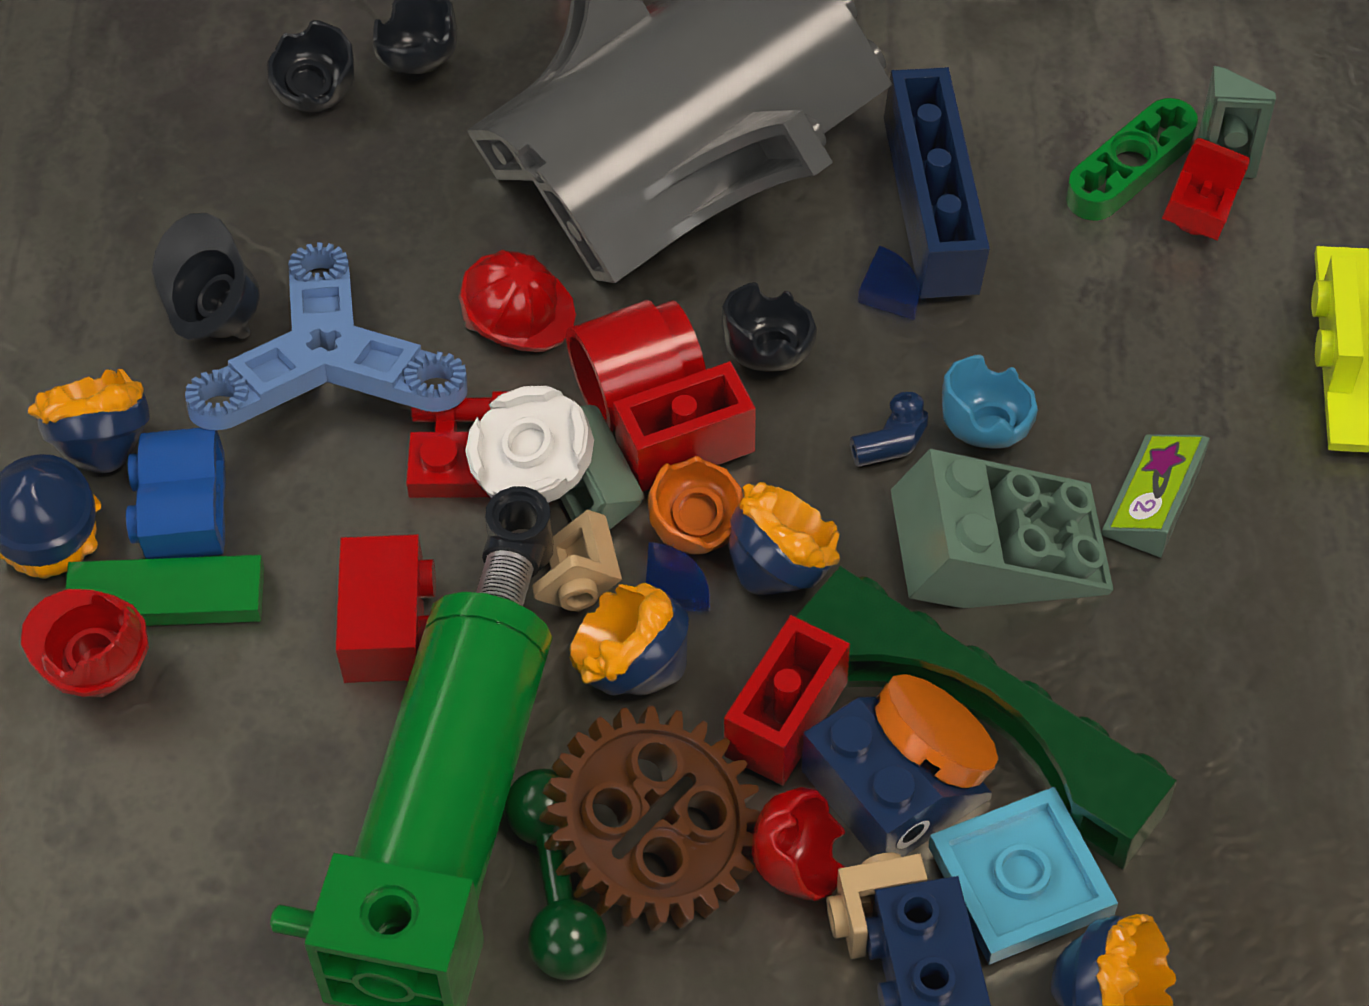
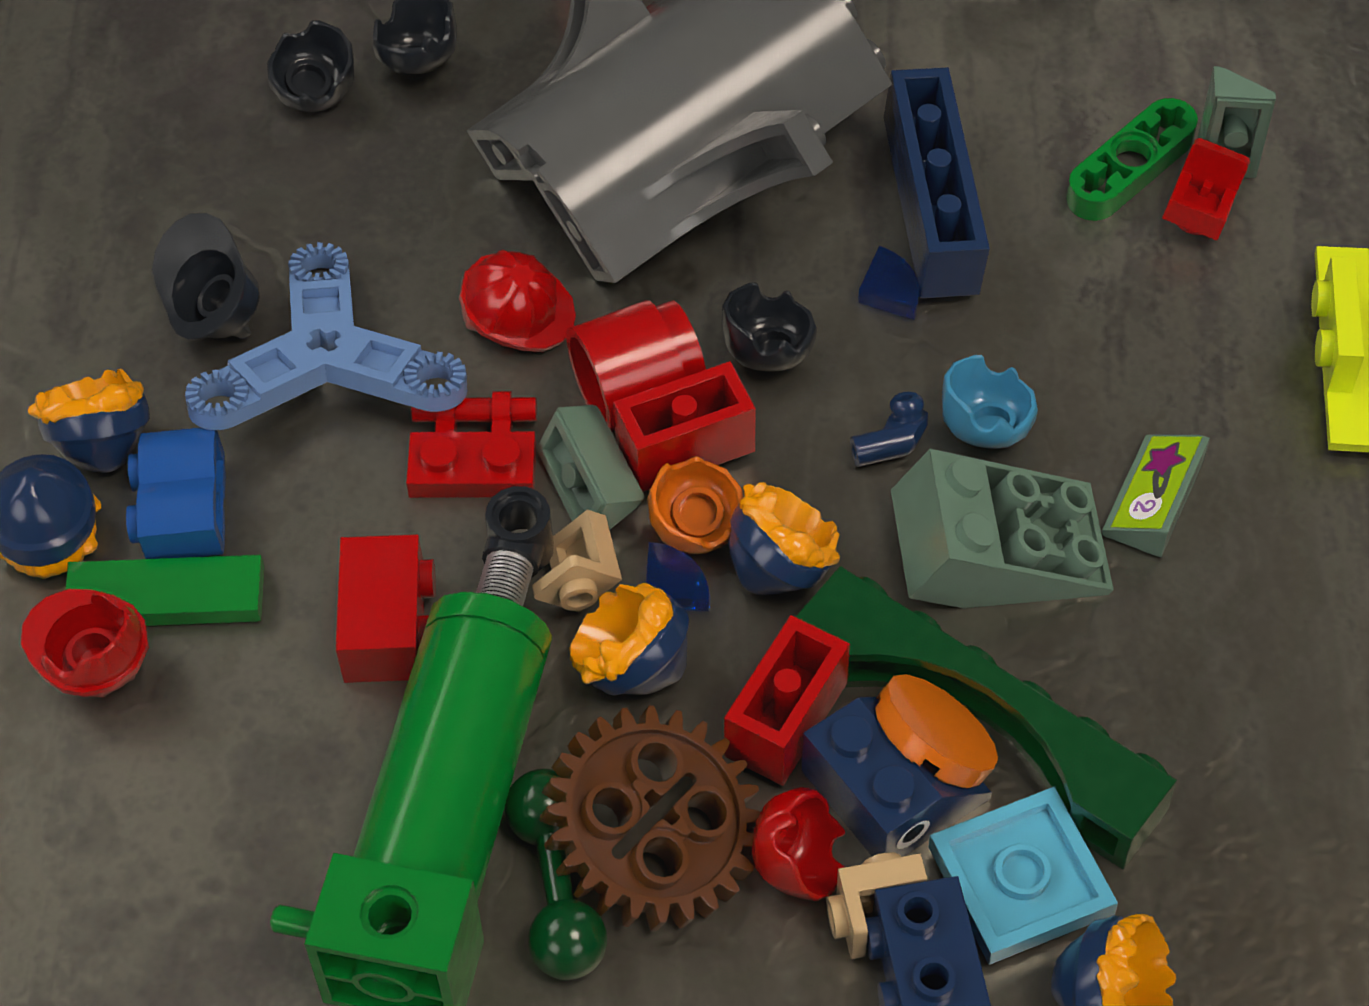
white tile [466,386,594,502] -> none

